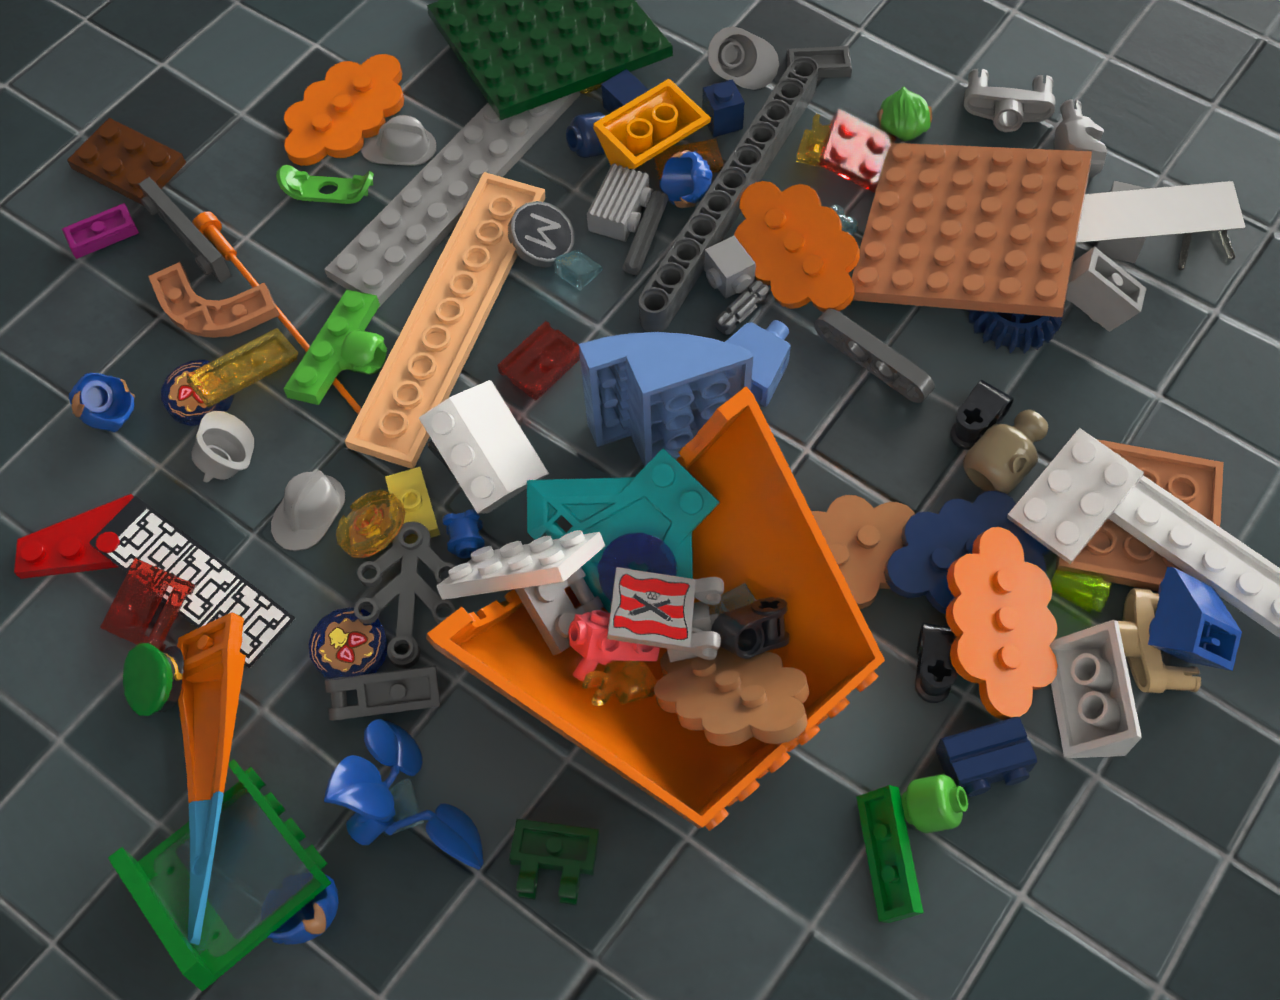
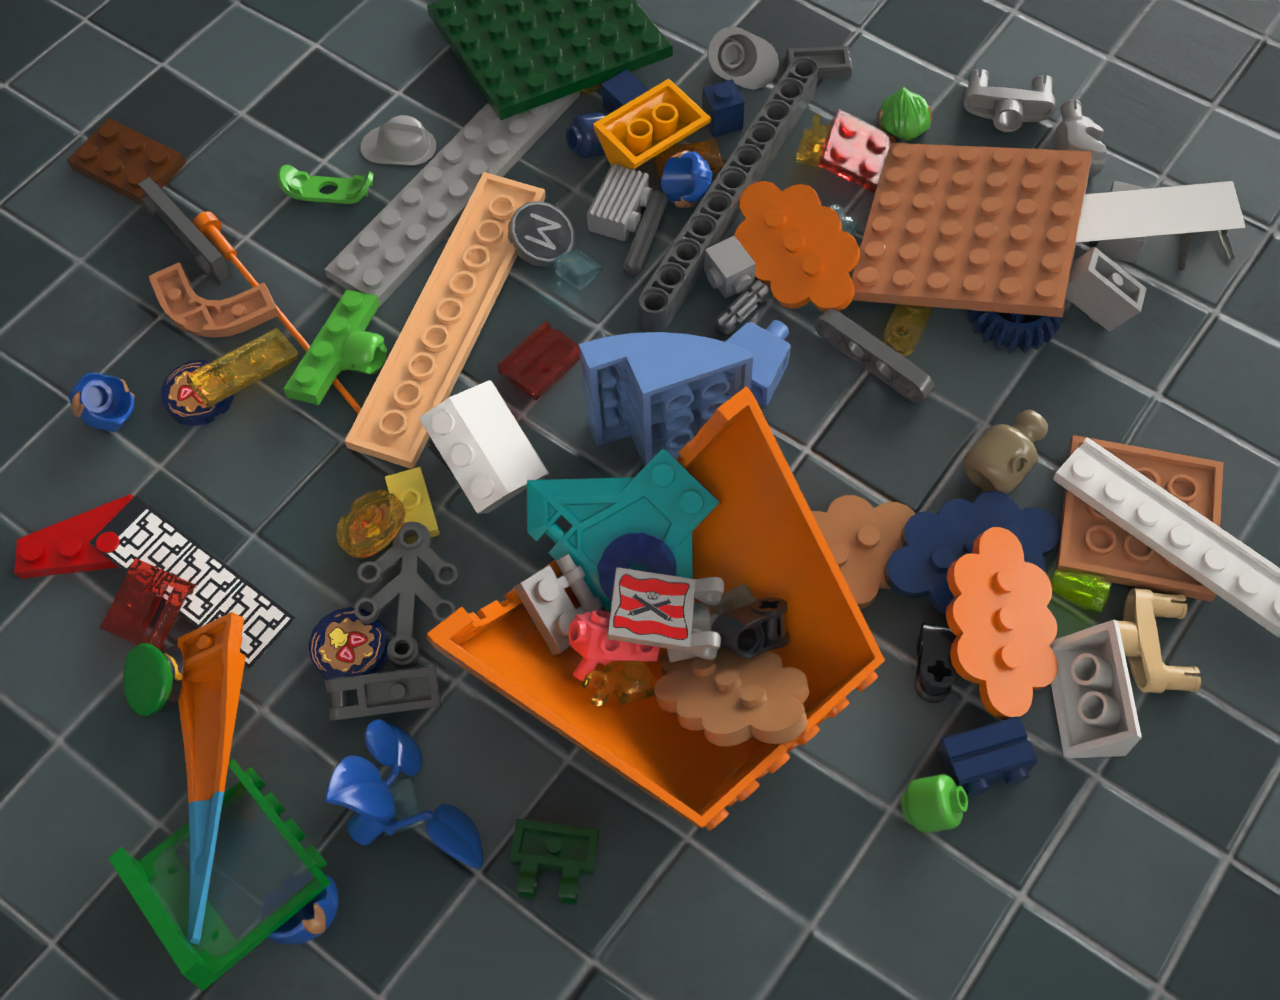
magenta plate [62,203,139,259] -> none
light grey piece [191,411,254,483] -> none
light grey piece [271,469,345,551] -> none
orange plate [284,54,405,166] -> none
white plate [436,530,605,600] -> none
blue brick [442,509,485,558] -> none
green plate [856,785,924,923] -> none
black piece [951,380,1014,450] -> none
white plate [1007,428,1144,564] -> none
blue slope [1148,567,1242,671] -> none
none -> clear yellow plate [882,304,932,356]

